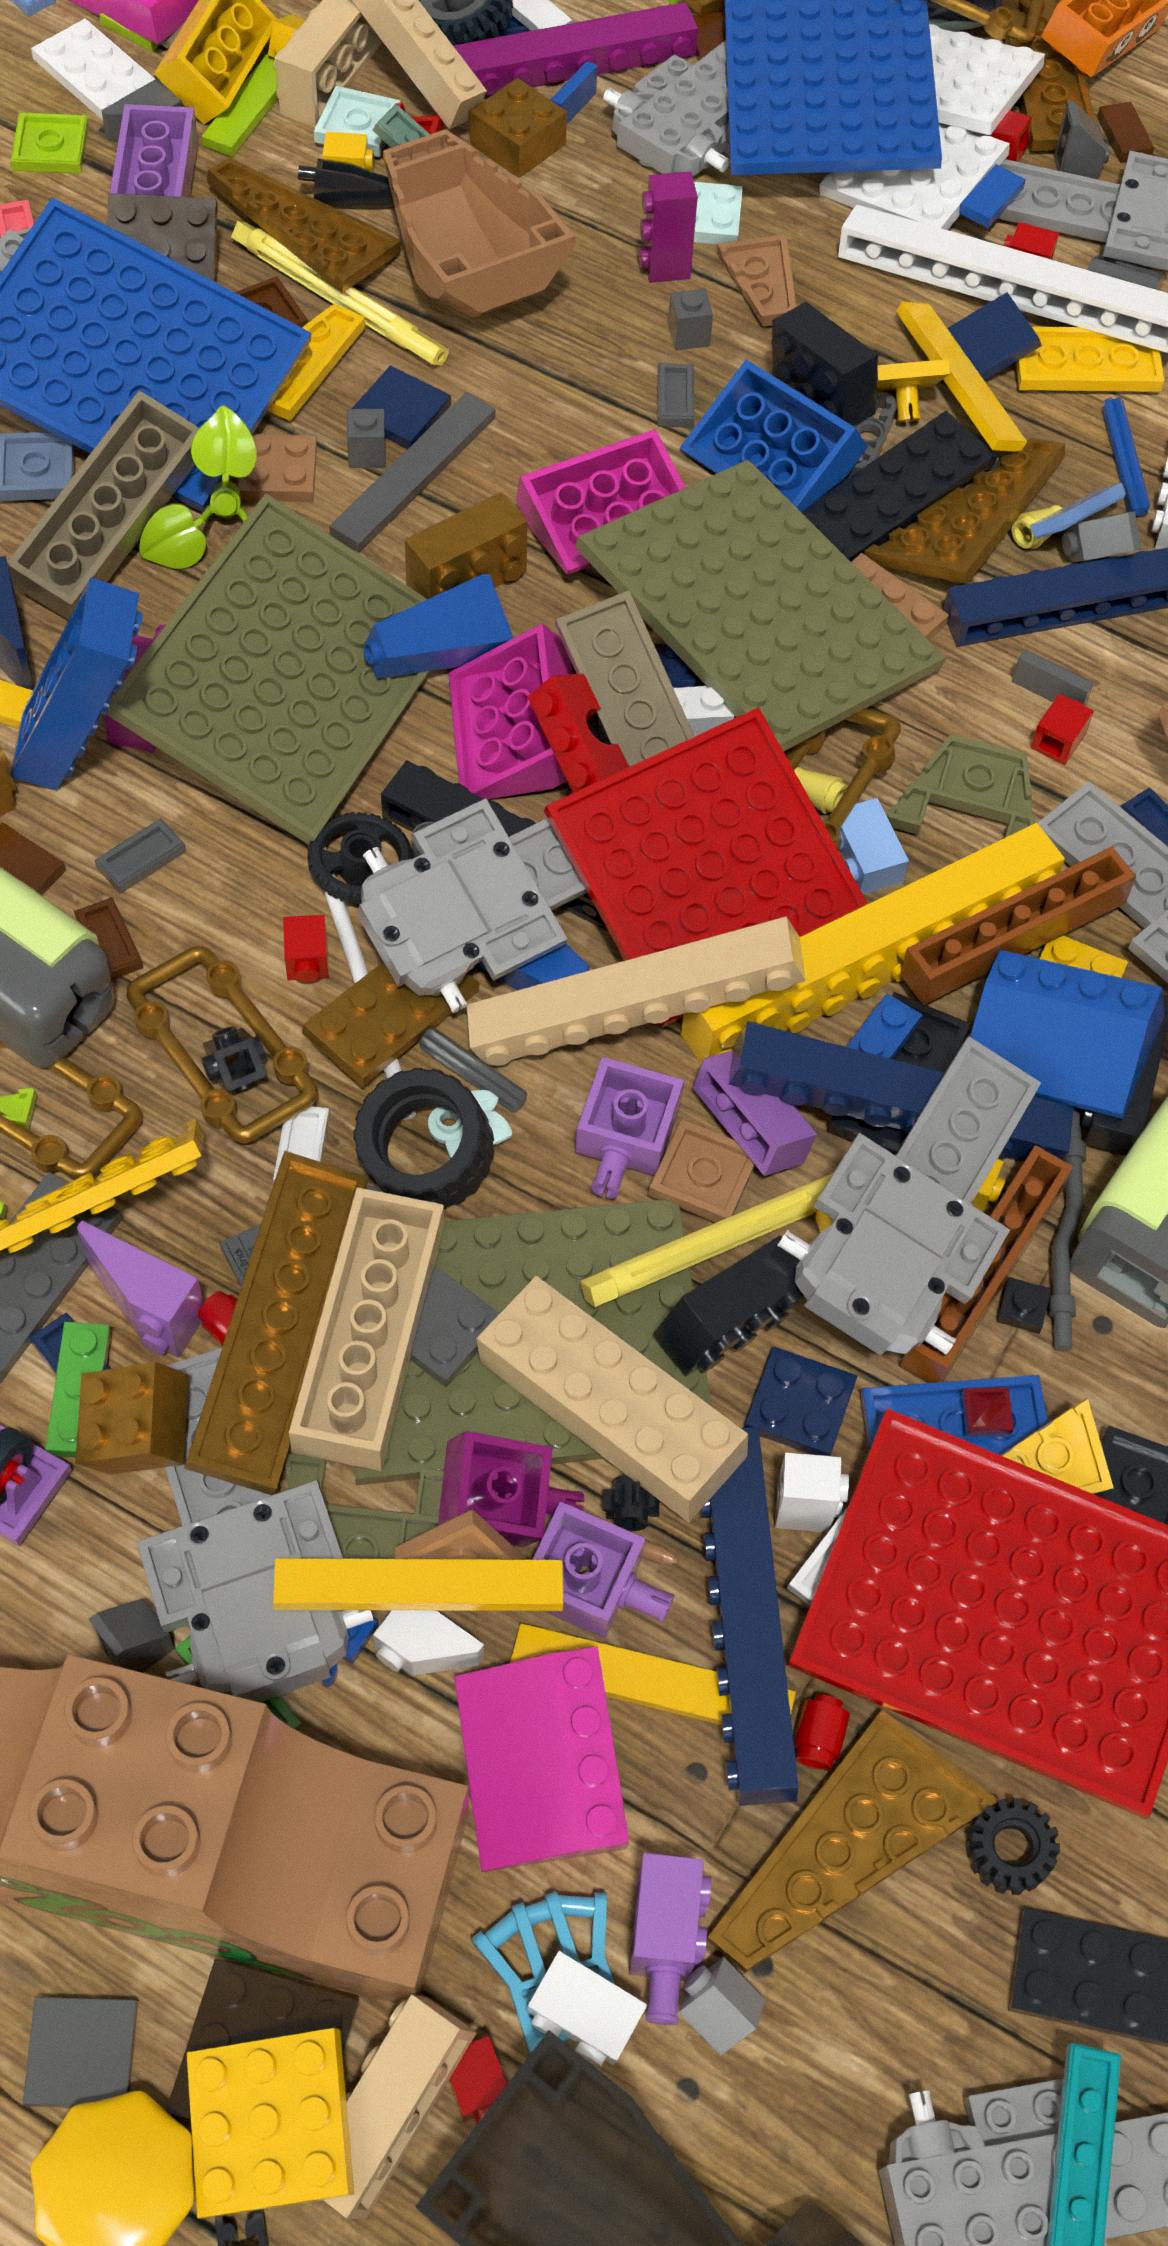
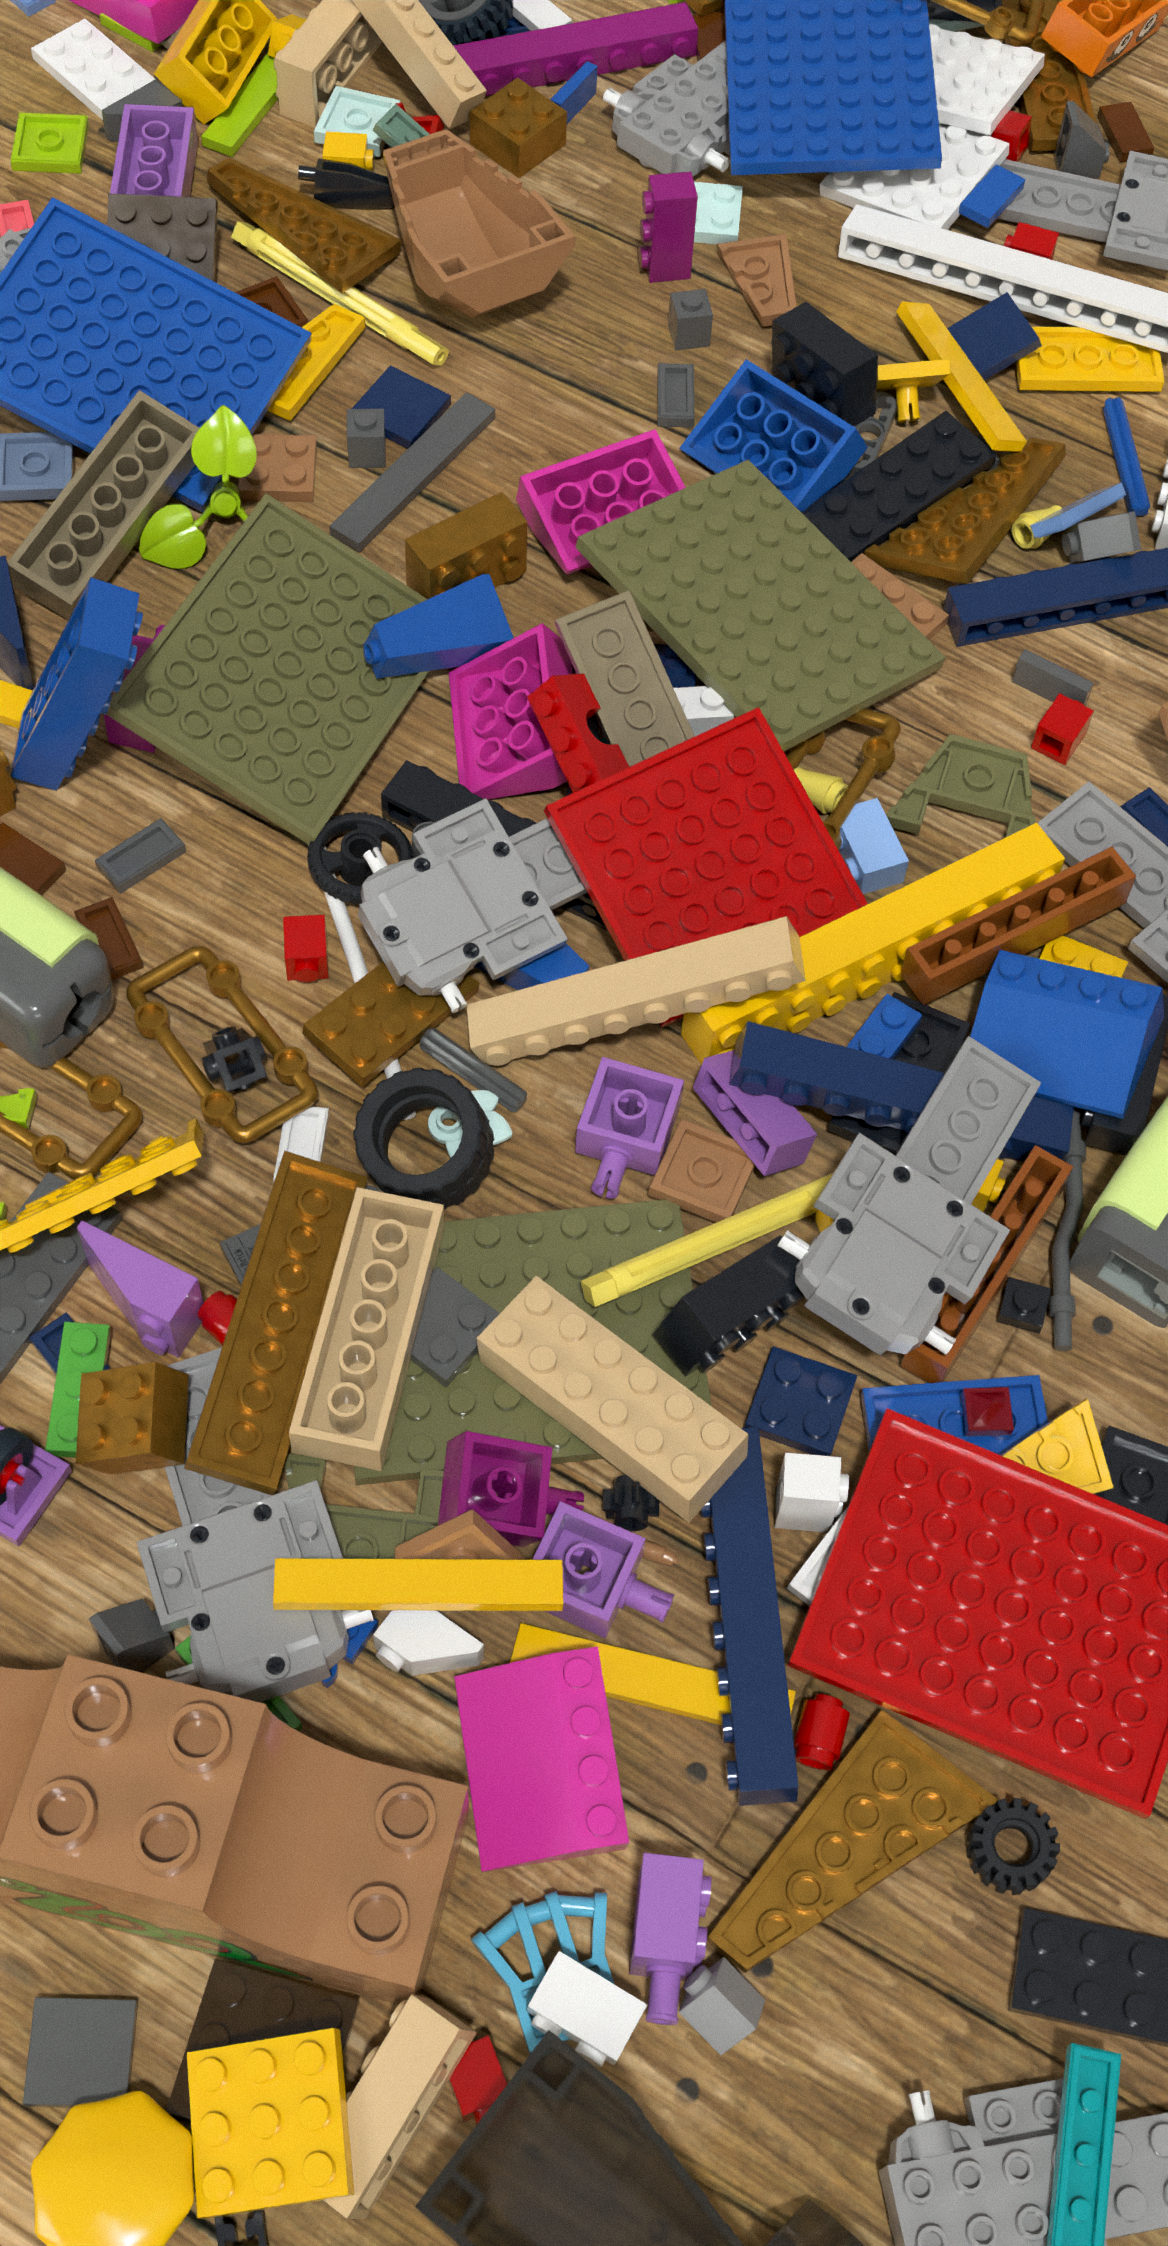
dark grey tile [1088,253,1165,290] -> none

